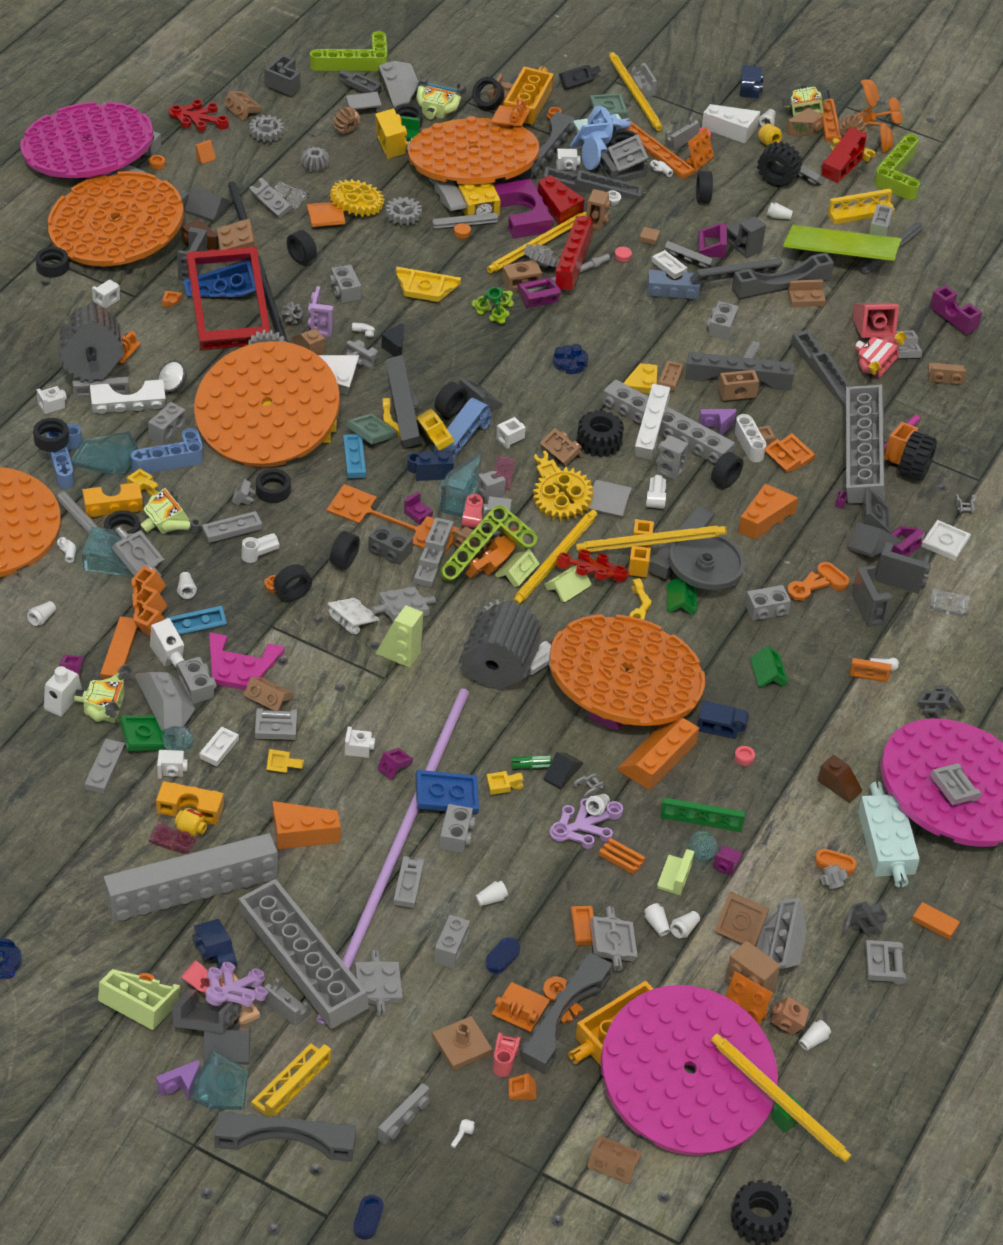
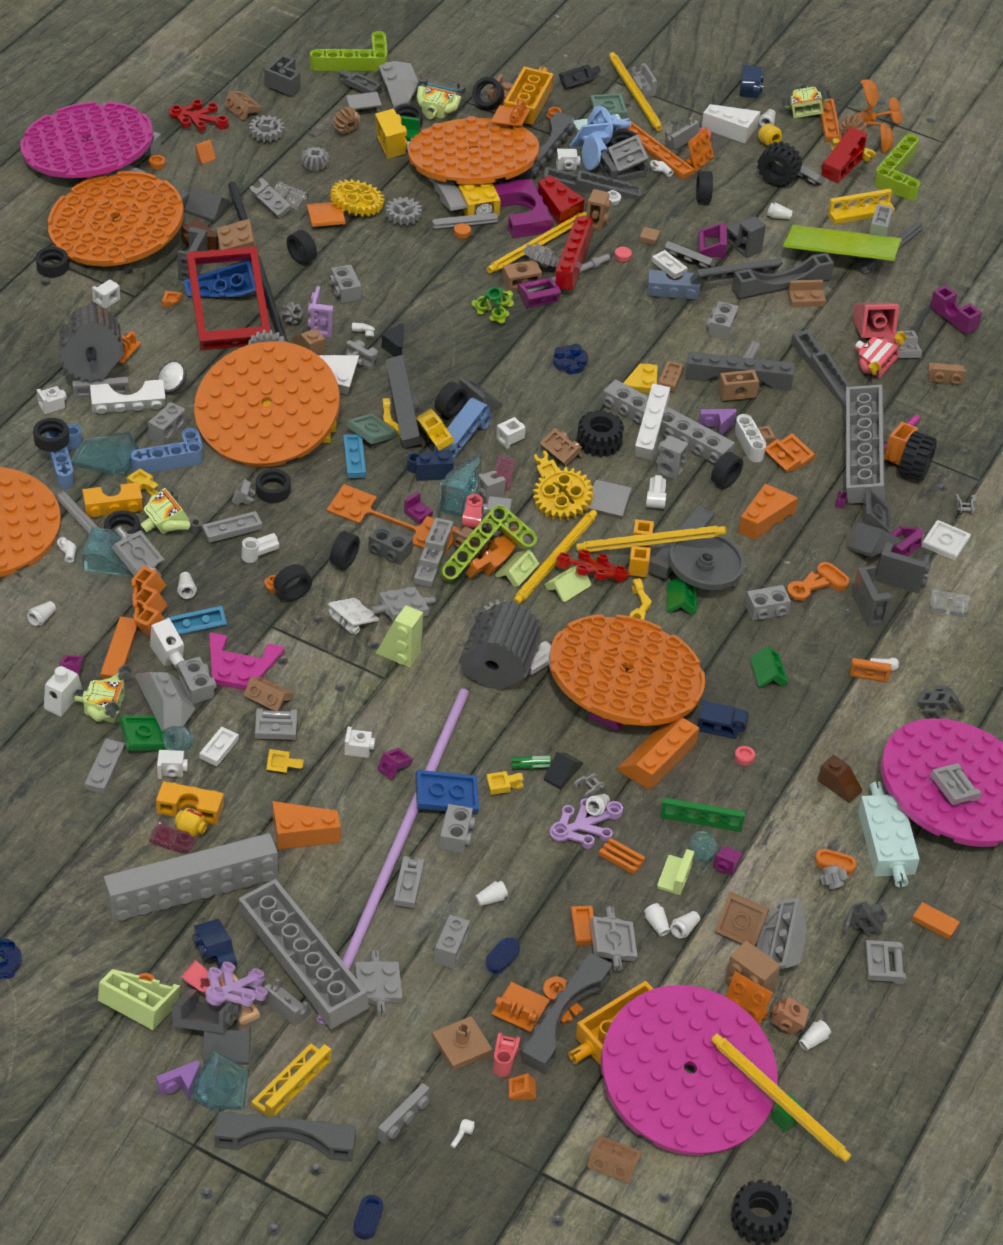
yellow wing [396,267,461,302] -> none
medium nougat slope [786,108,823,136] -> none

